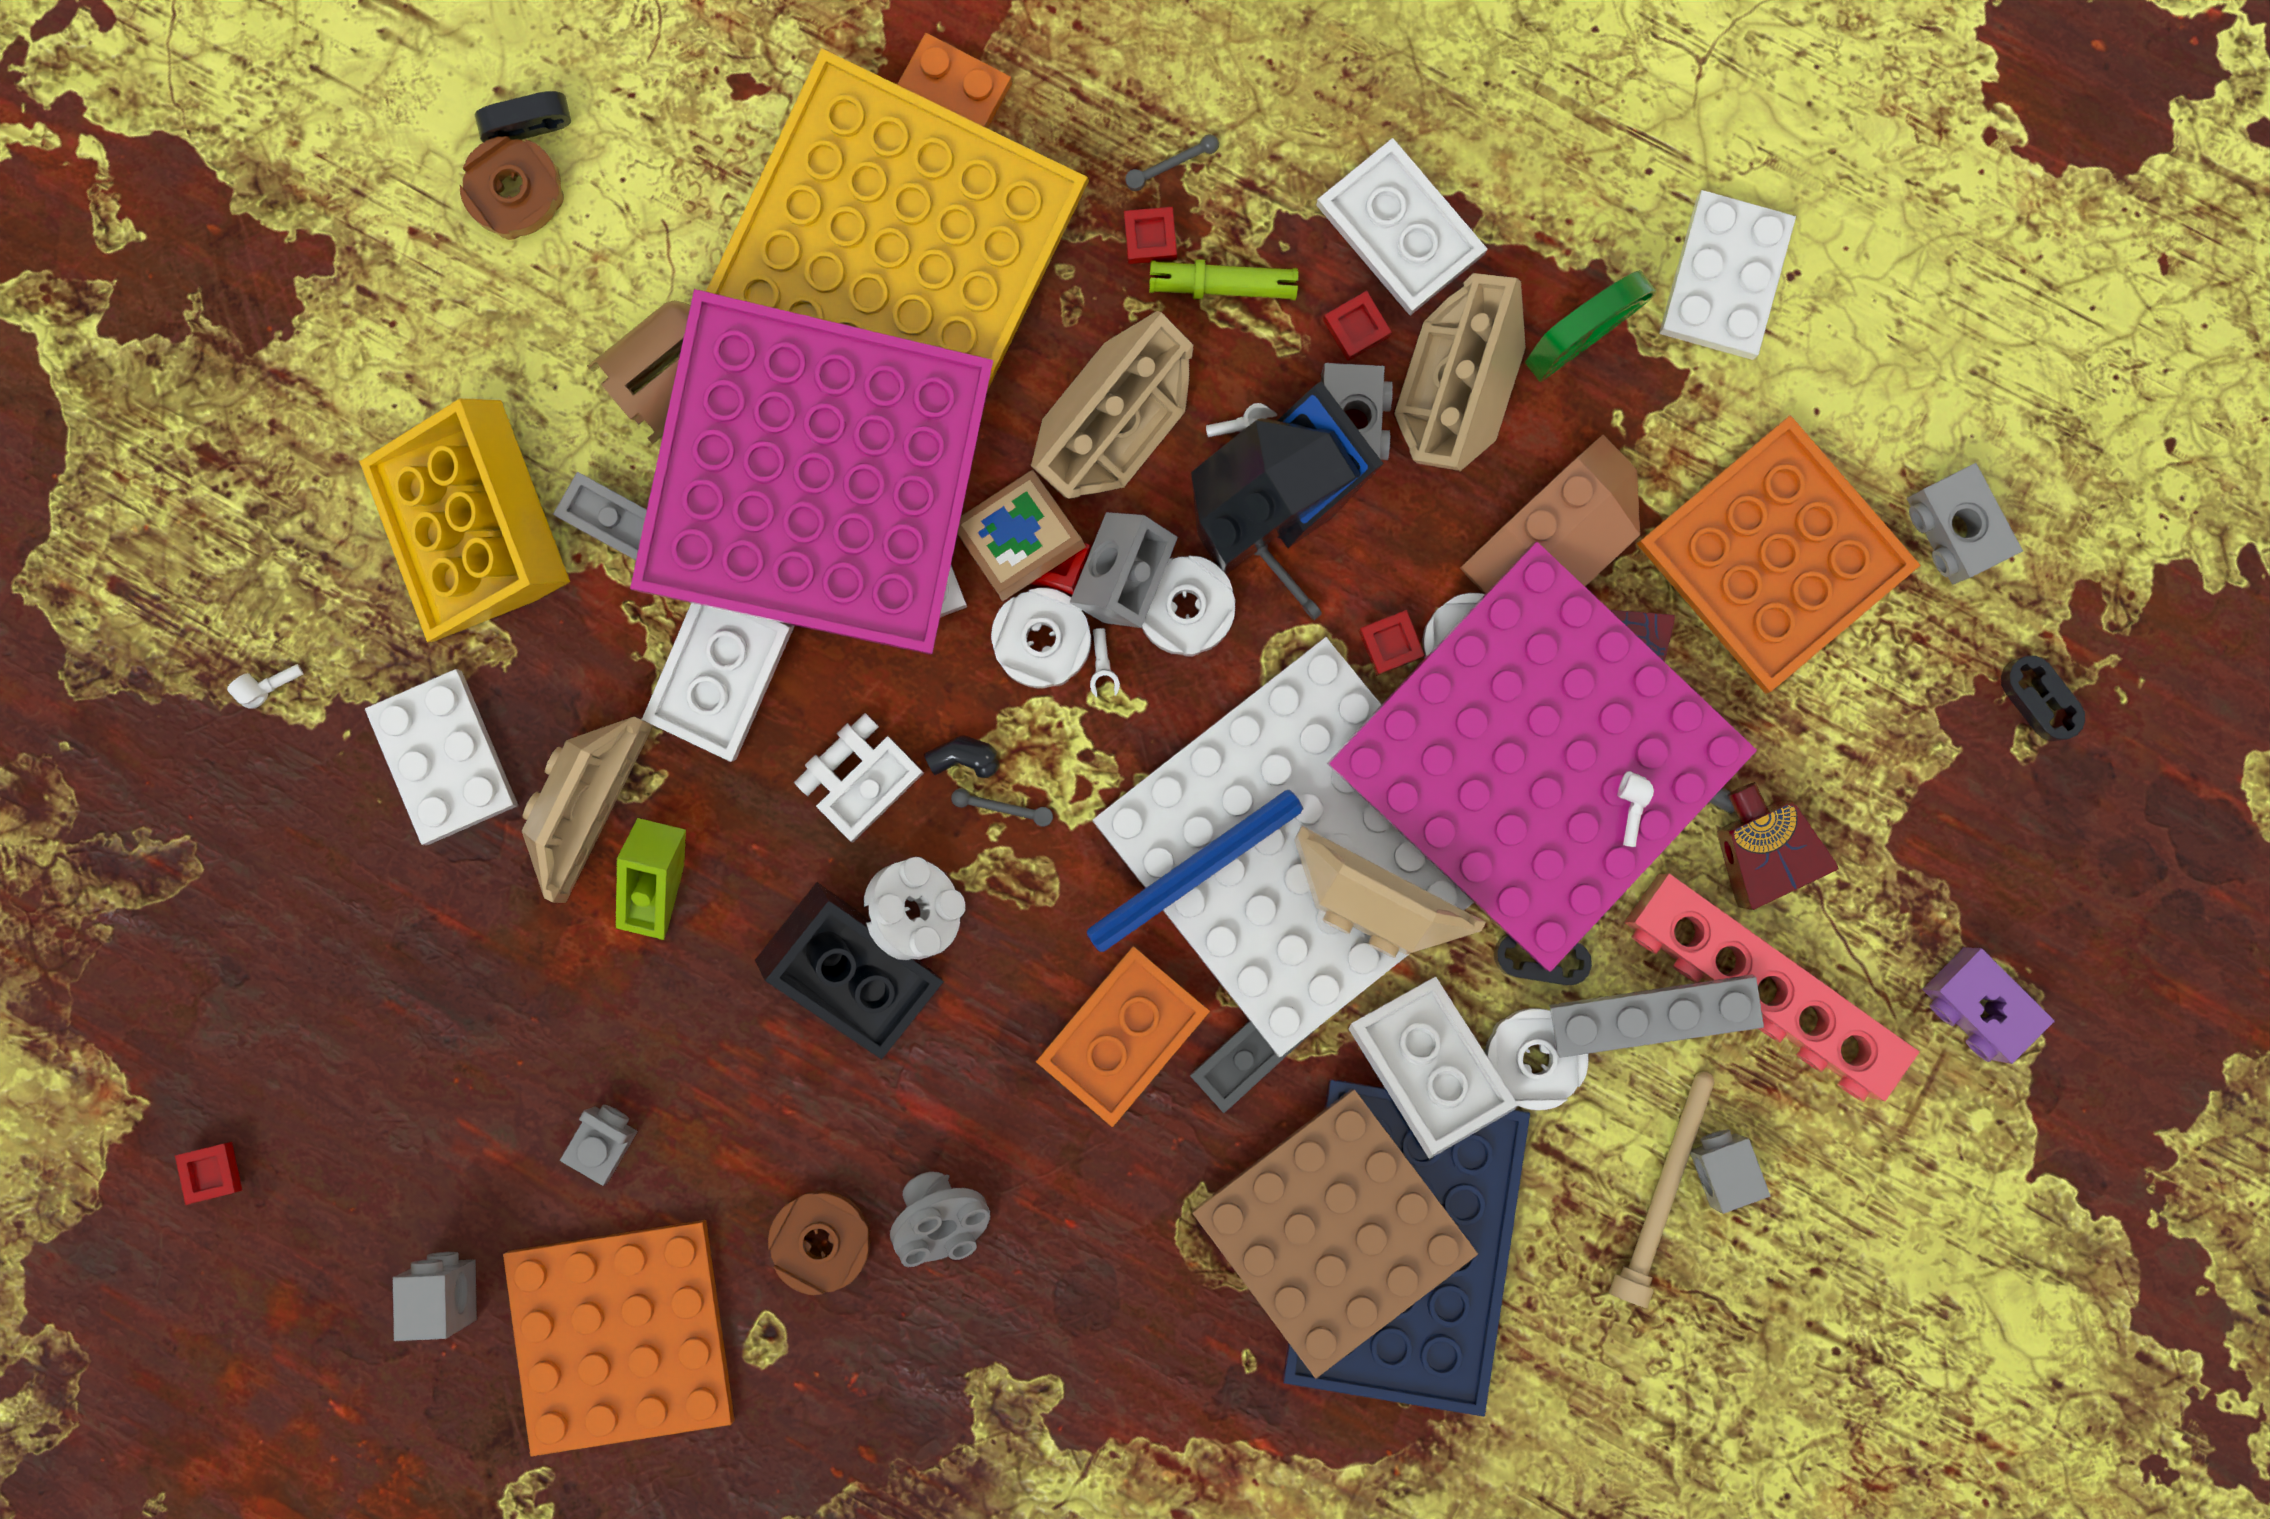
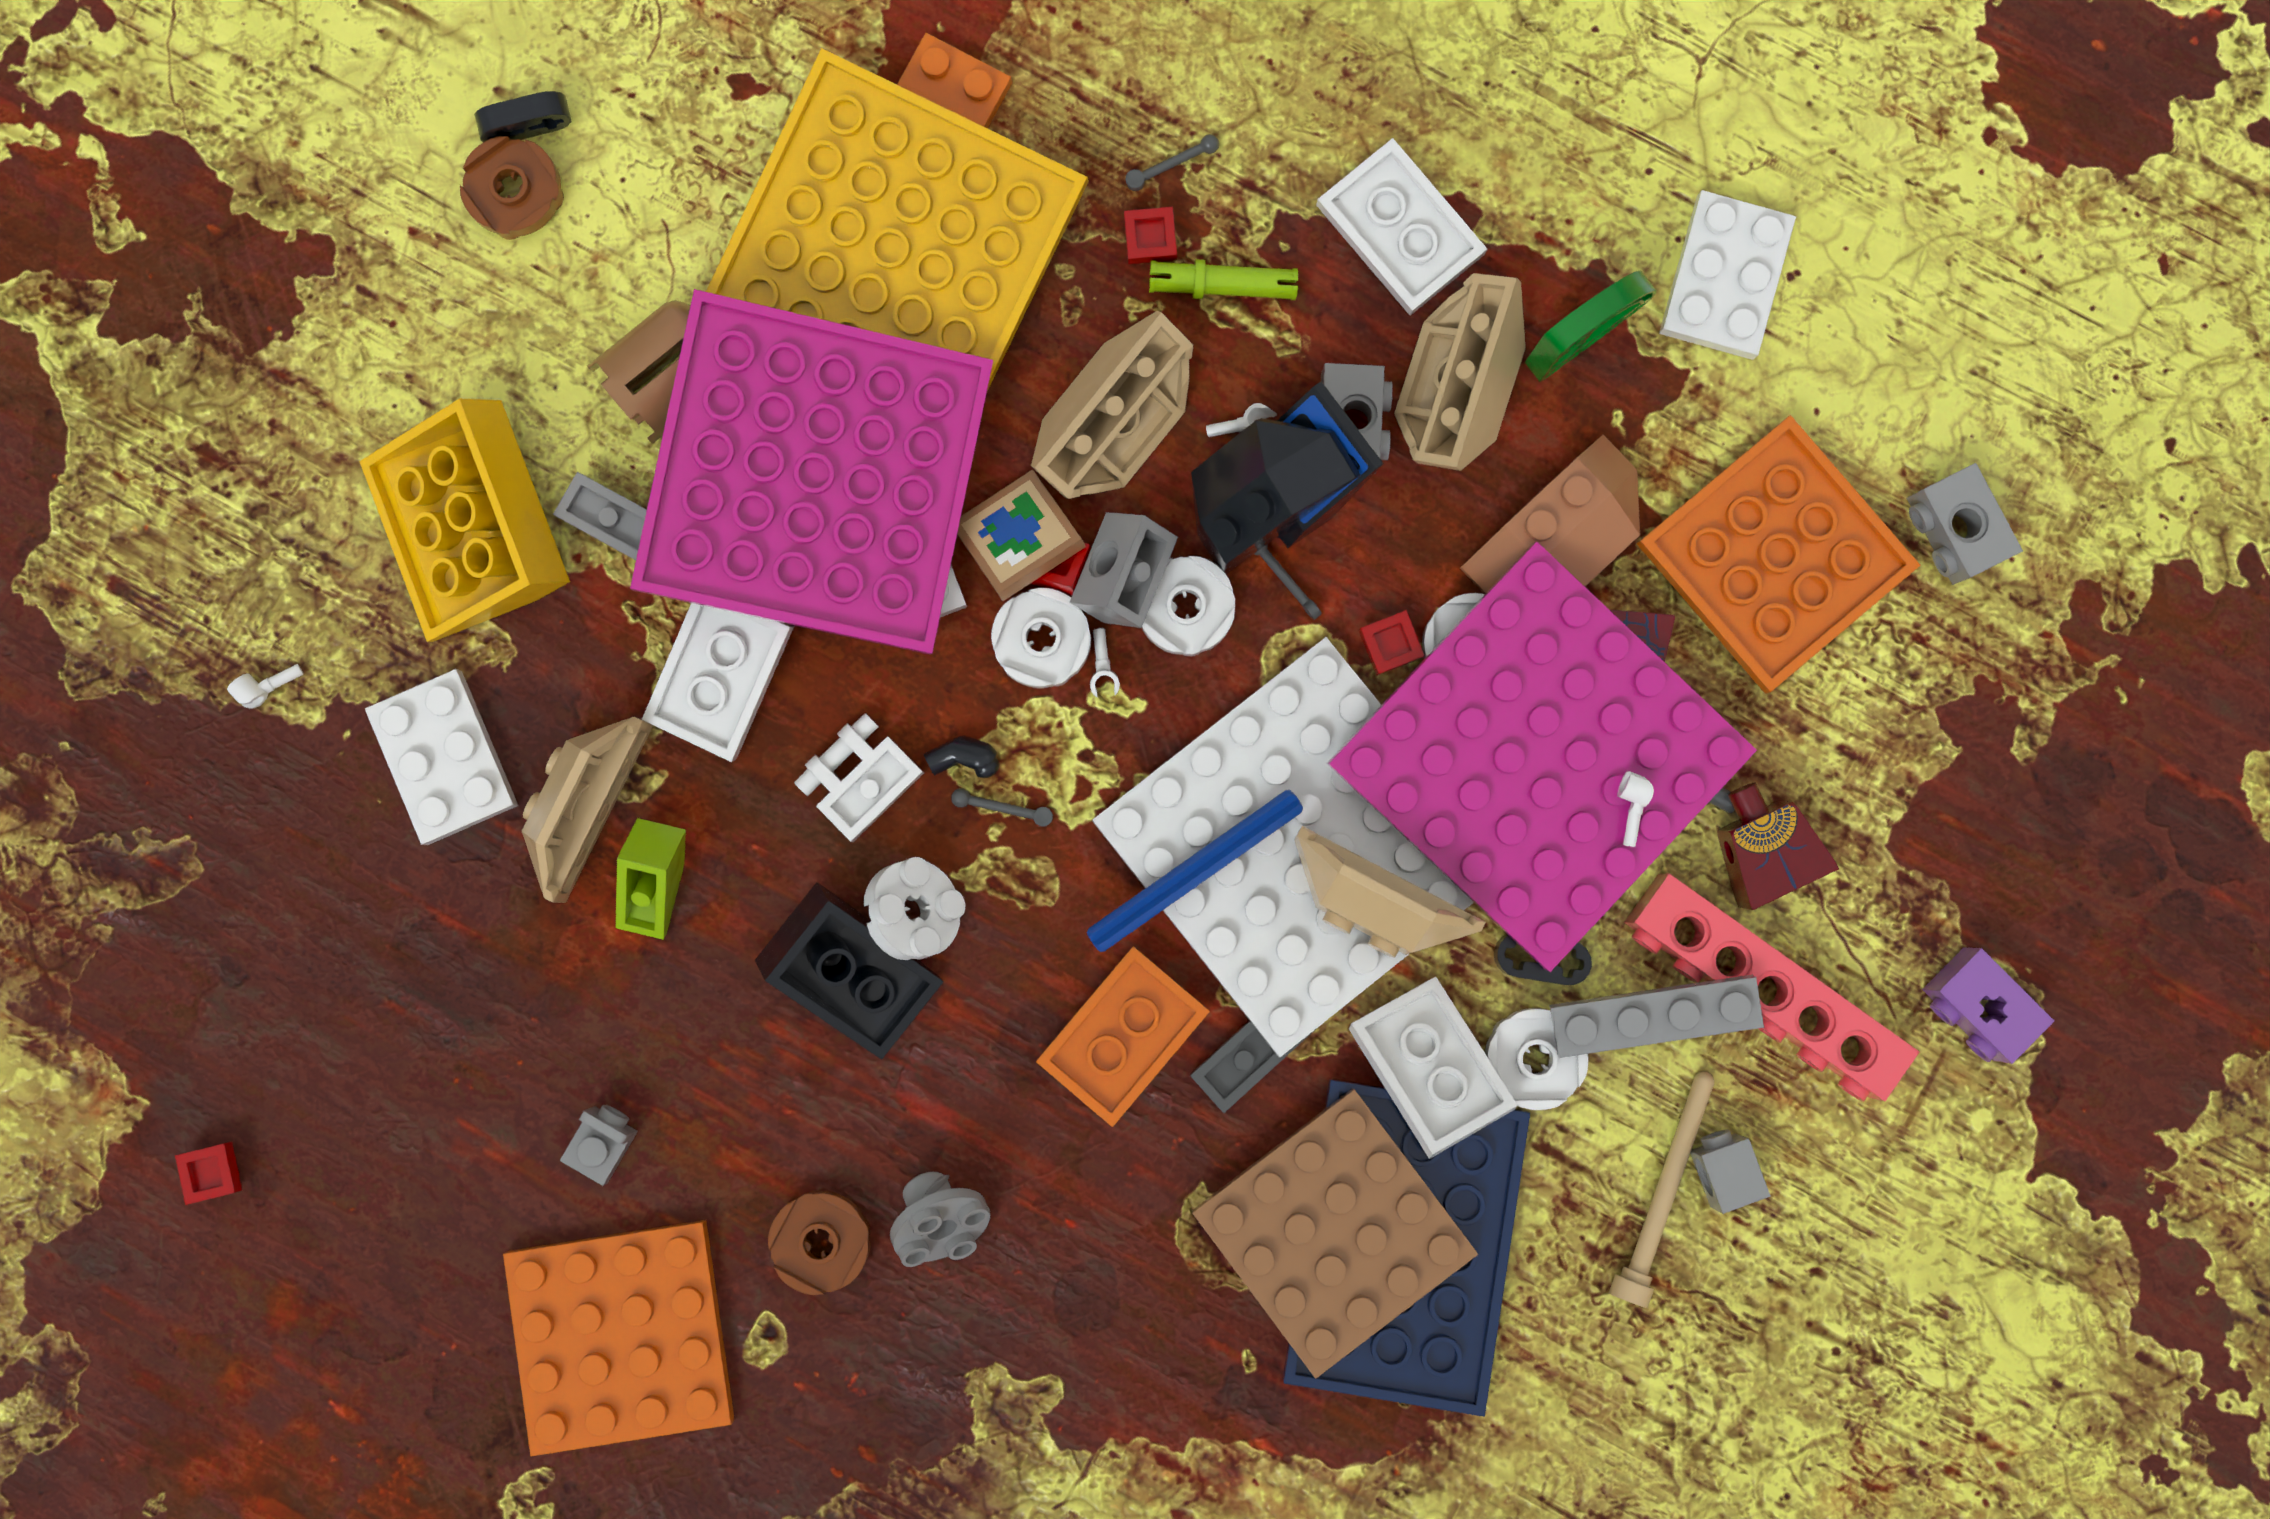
light grey brick [393,1252,477,1341] -> none
red plate [1323,291,1392,361] -> none
black beam [2001,656,2085,741] -> none

